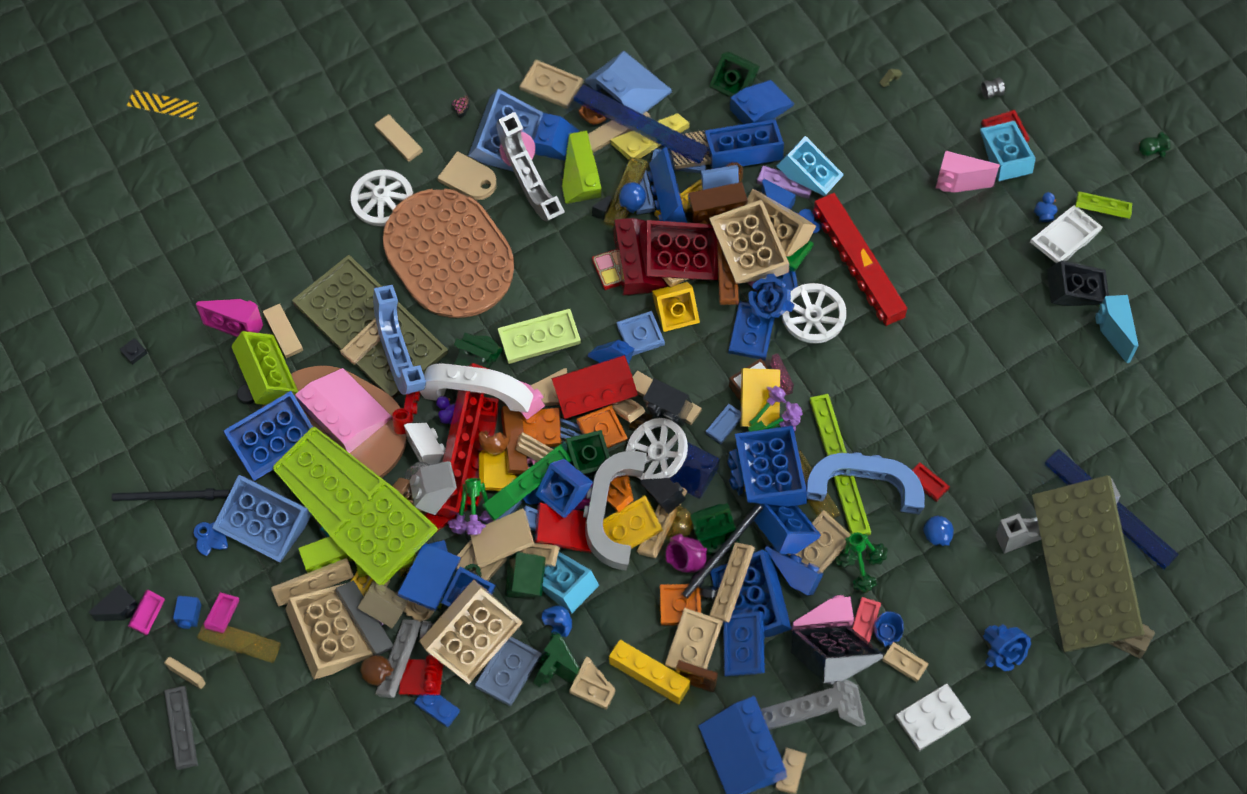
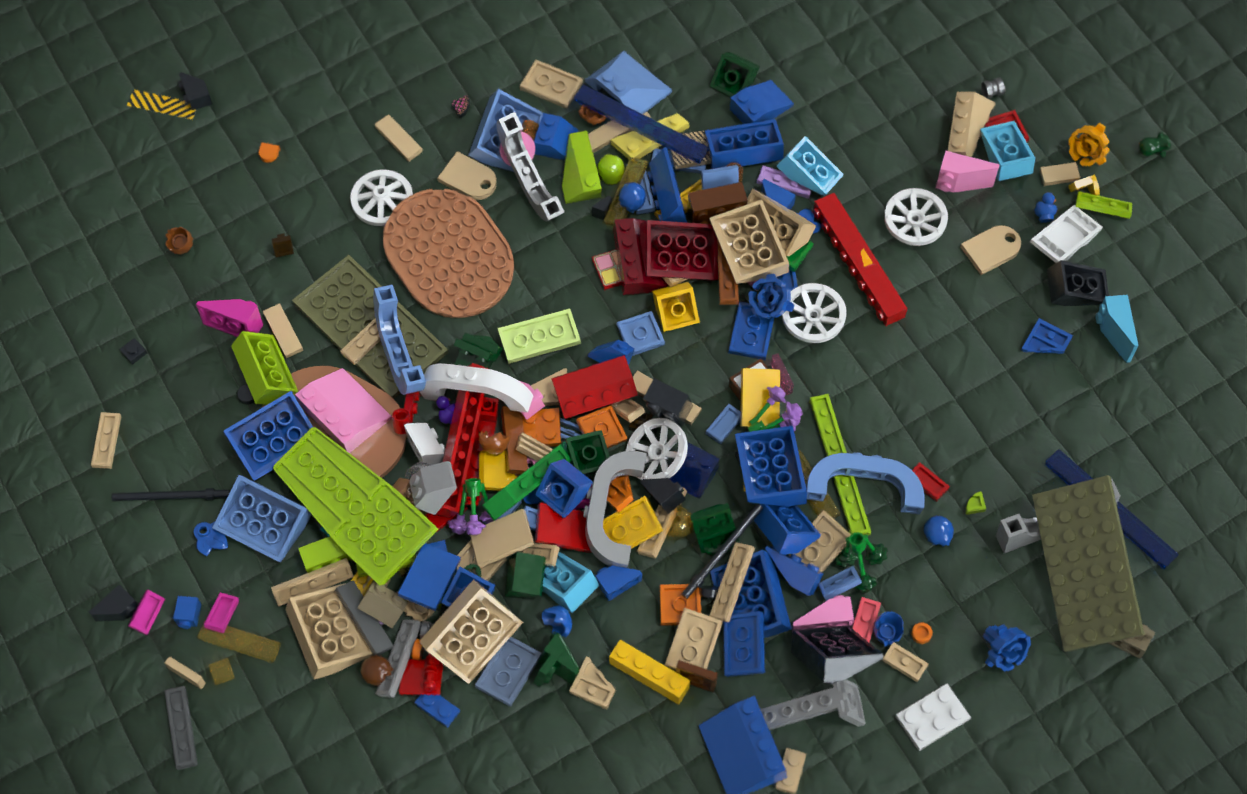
magenta helmet [666,534,707,573] -> none
blue slope [727,449,744,495] -> none
olive tile [879,69,903,87] -> none
none -> tan tile [91,412,121,469]
none -> dark orange hair [165,227,193,255]
none -> black slope [178,72,212,111]
none -> clear yellow tile [209,658,235,685]
none -> orange tile [259,143,280,163]
none -> dark brown tile [272,233,294,257]
none -> orange tile [412,639,424,660]
none -> clear orange wheel [521,120,539,141]
none -> blue slope [595,565,642,601]
none -> lime hair [598,154,625,185]
none -> medium blue tile [818,566,862,601]
none -> white wheel [884,188,948,246]
none -> orange tile [911,623,933,644]
none -> tan wedge [948,92,995,157]
none -> tan tile [961,226,1021,275]
none -> lime tile [966,491,986,515]
none -> blue wing [1021,318,1073,354]
none -> tan tile [1039,162,1080,186]
none -> yellow tile [1068,175,1100,196]
none -> light orange piece [1069,123,1109,166]

